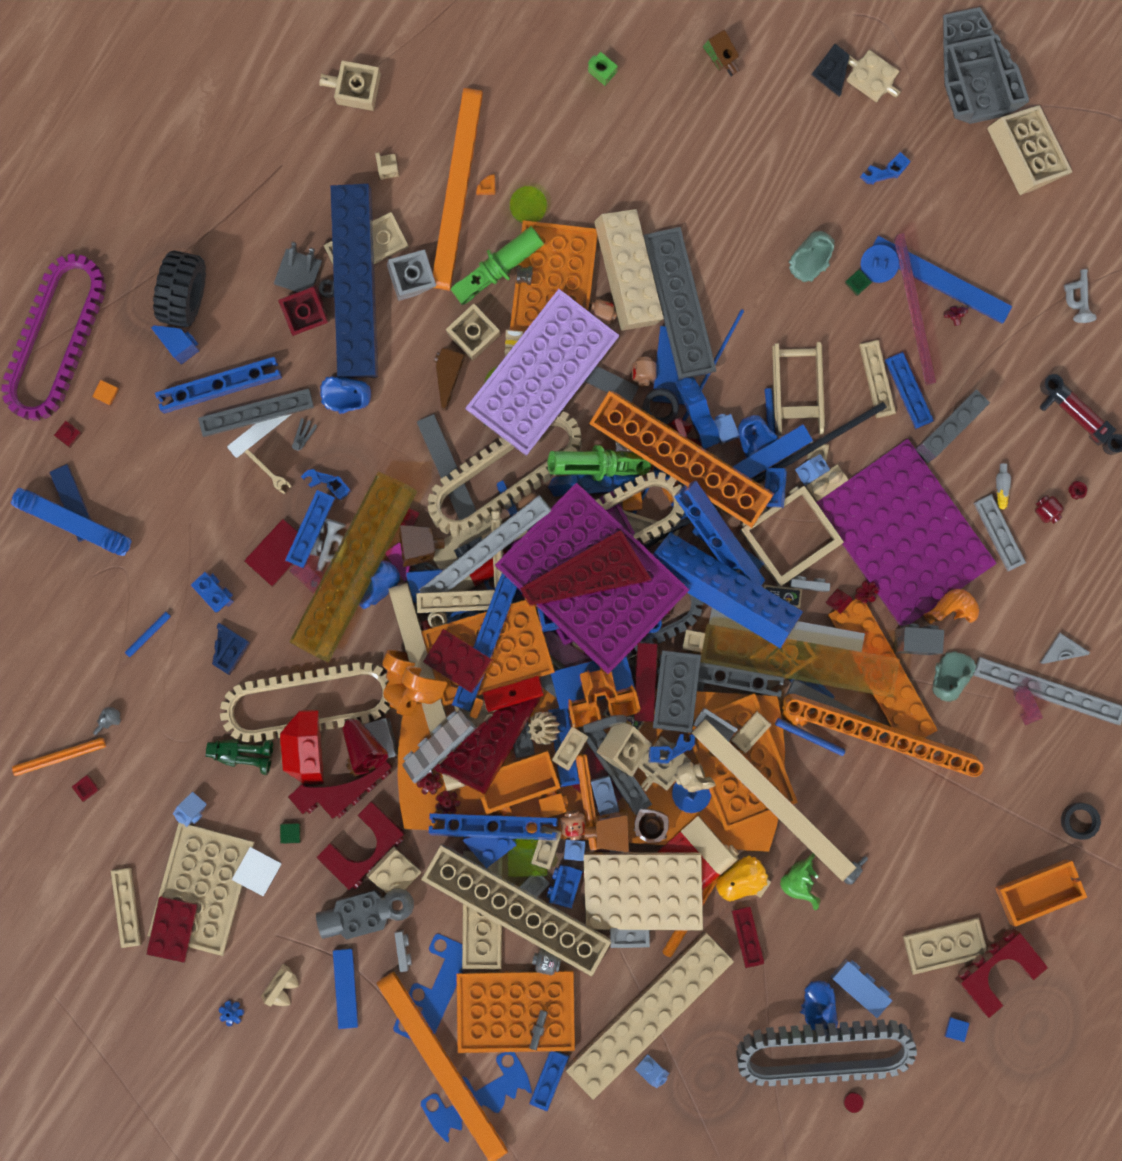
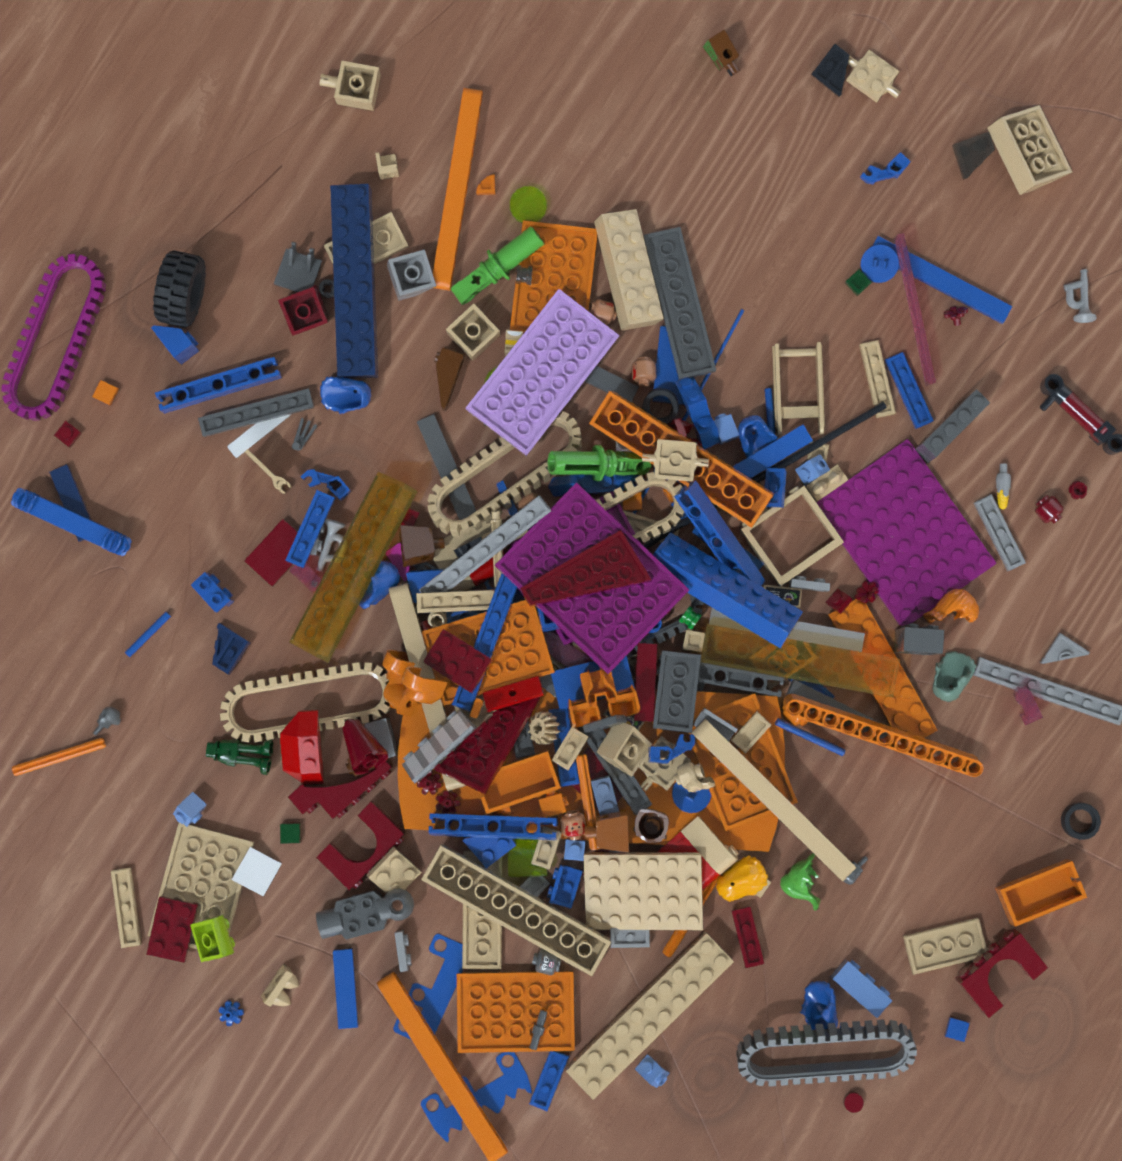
dark red plate [72,775,100,802] -> none
bright green brick [588,52,618,86] -> none
sand green piece [789,231,834,282] -> none
dark grey wedge [943,7,1029,124] -> none
none -> lime brick [190,915,235,962]
none -> tan plate [642,439,709,482]
none -> green wheel [679,606,702,630]
none -> clear smoke wing [952,132,995,180]

